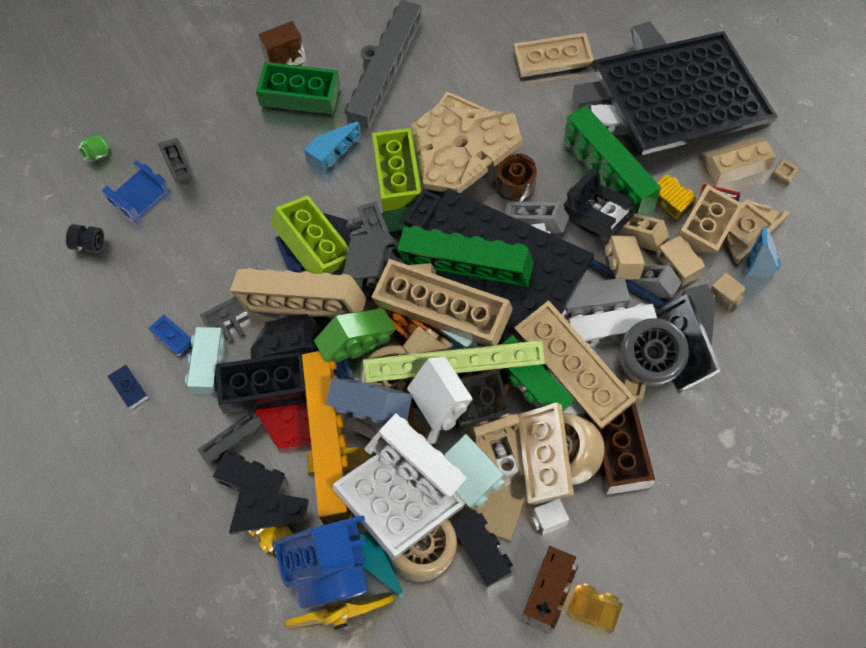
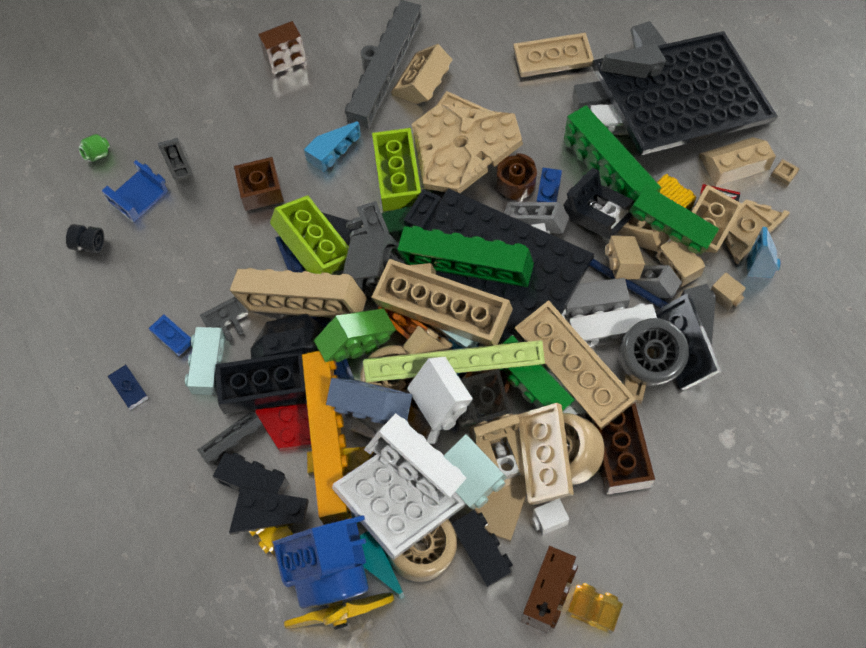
green brick [256,62,341,115] -> none
none -> reddish brown brick [234,157,284,211]
none -> tan slope [390,44,453,104]
none -> blue plate [537,167,562,202]
none -> dark grey slope [600,44,666,78]
none -> green brick [629,185,719,255]

